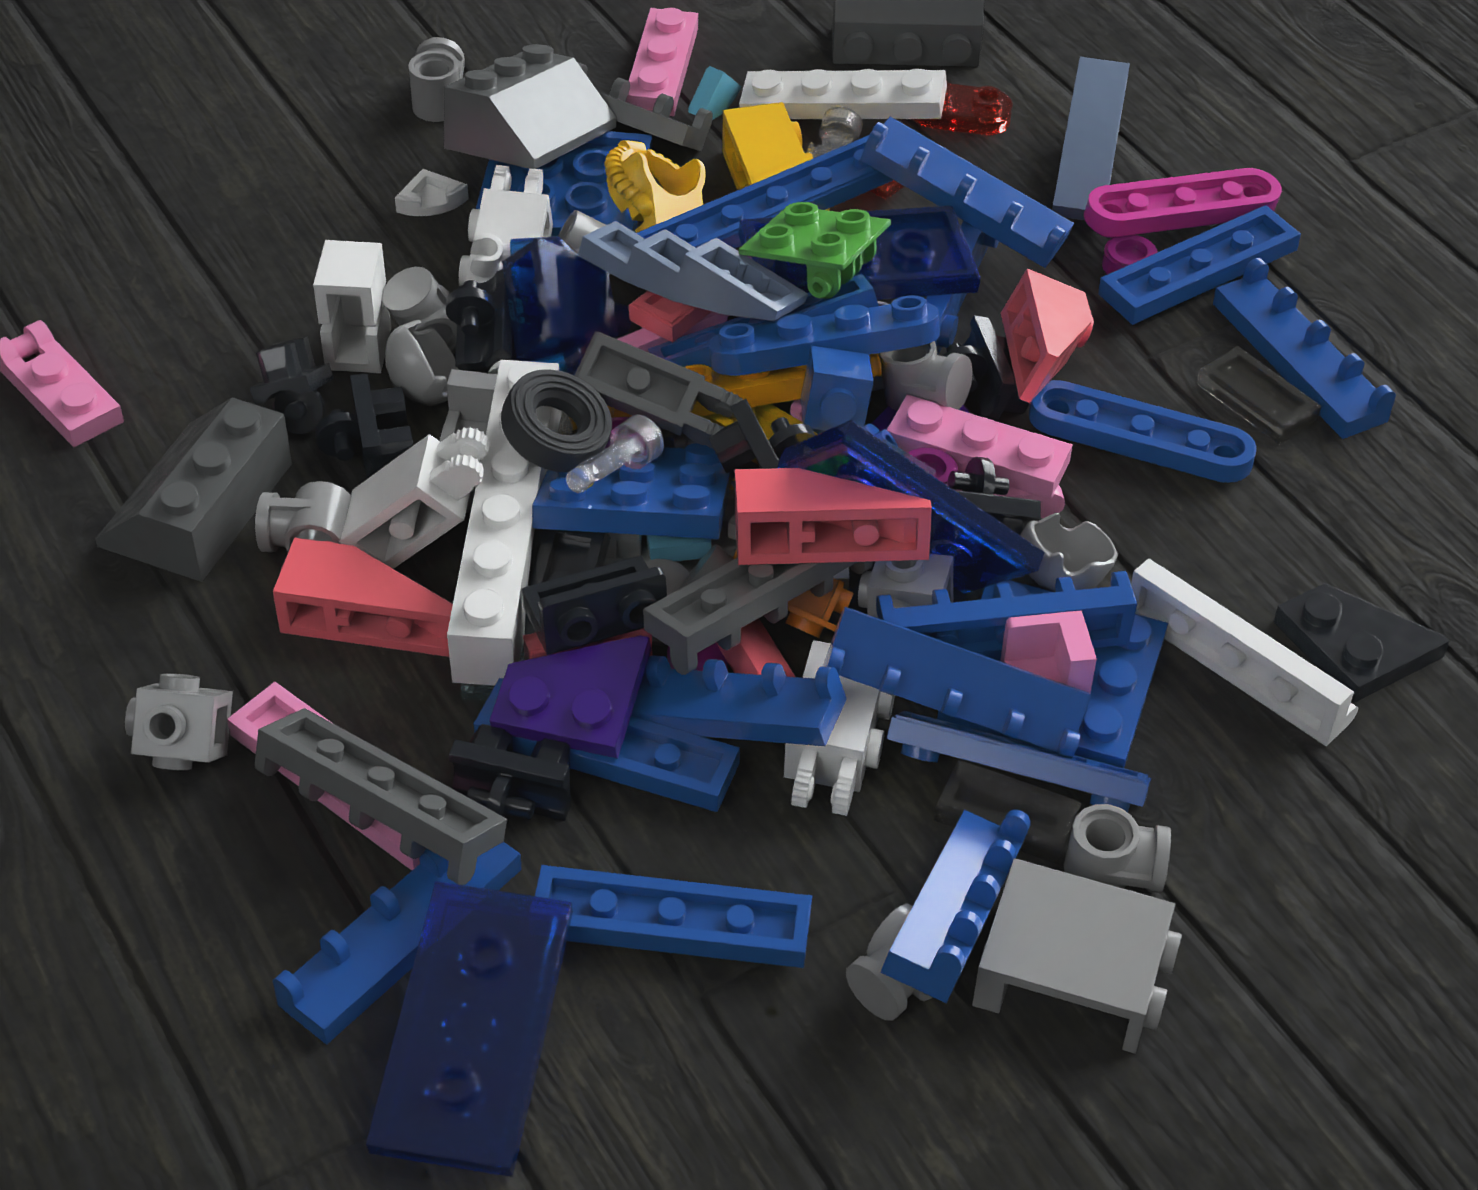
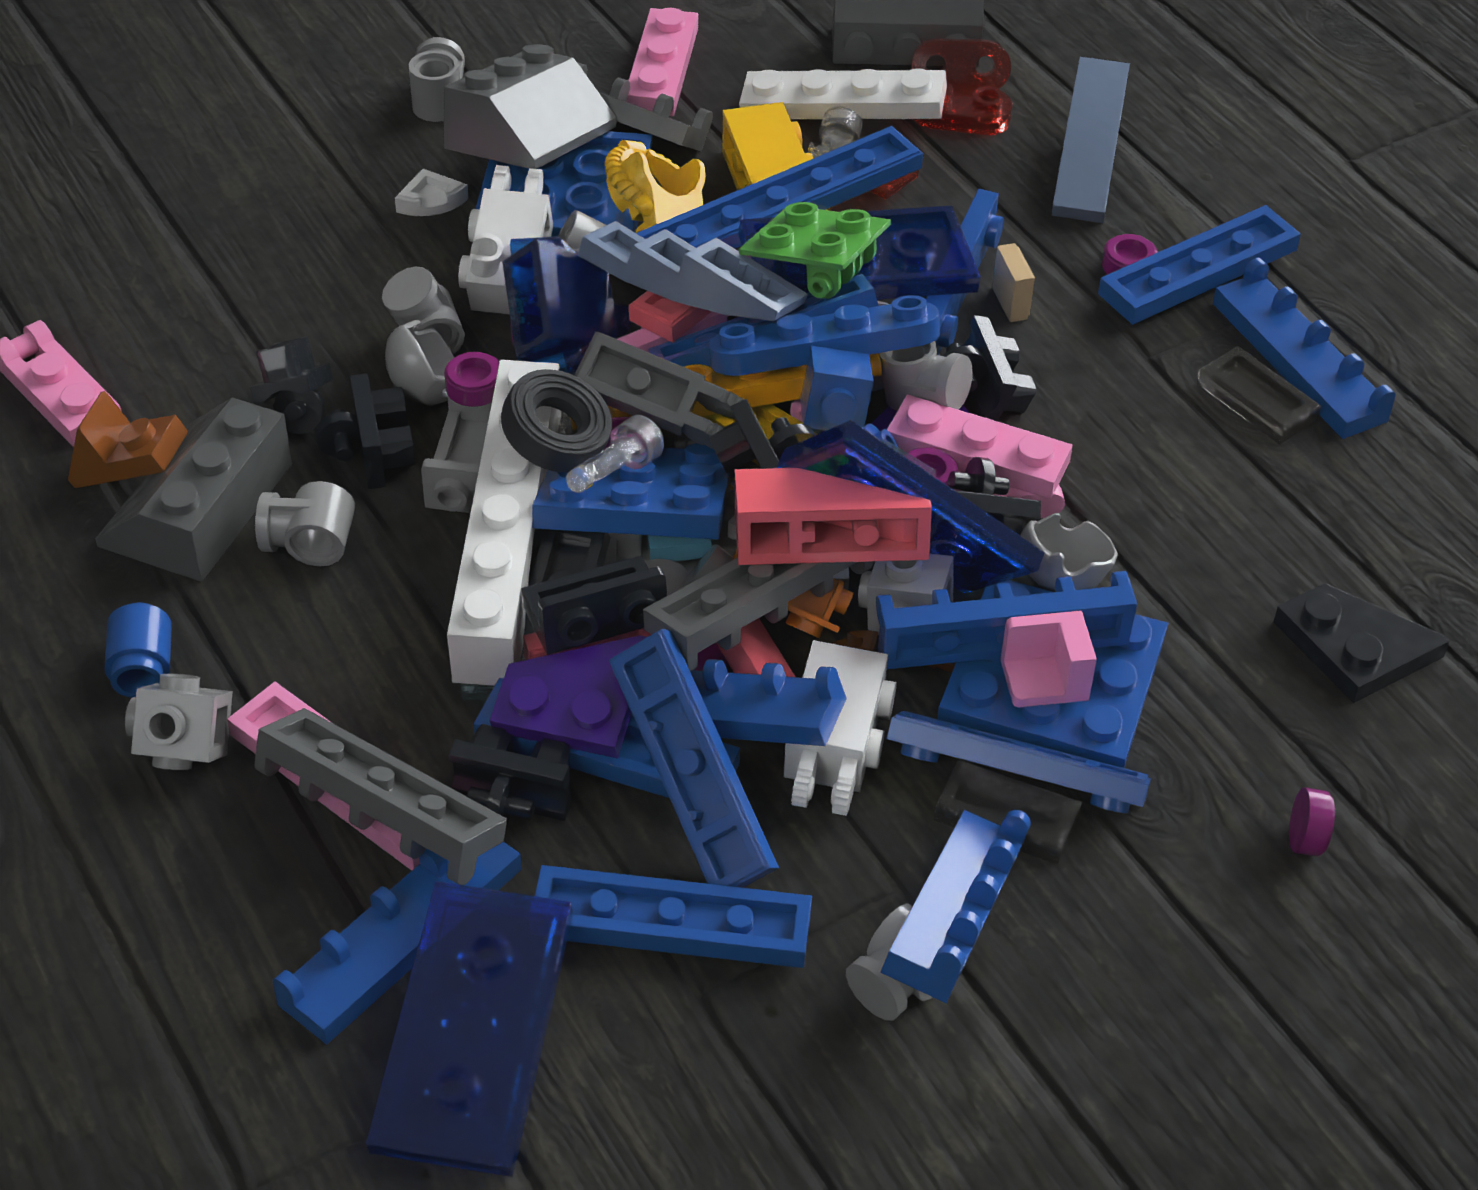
coral slope [273,537,453,657] -> none
white piece [313,240,391,373] -> none
white hinge [339,427,490,569] -> none
black hips [446,269,522,373] -> none
medium azure tile [688,66,742,119] -> none
blue hinge [823,606,1091,758] -> none
blue hinge [860,116,1074,268] -> none
light grey panel [972,858,1182,1054] -> none
coral slope [1001,269,1094,403] -> none
blue plate [1028,380,1257,483] -> none
light grey piece [1064,804,1171,894] -> none
dark pink plate [1084,168,1282,238] -> none
white hinge [1131,559,1358,746] -> none
none -> dark orange slope [68,391,188,488]
none -> blue brick [104,602,172,698]
none -> magenta tile [444,352,500,407]
none -> blue plate [609,629,779,888]
none -> clear red plate [911,38,1011,93]
none -> tan tile [992,243,1035,322]
none -> magenta tile [1289,787,1335,857]

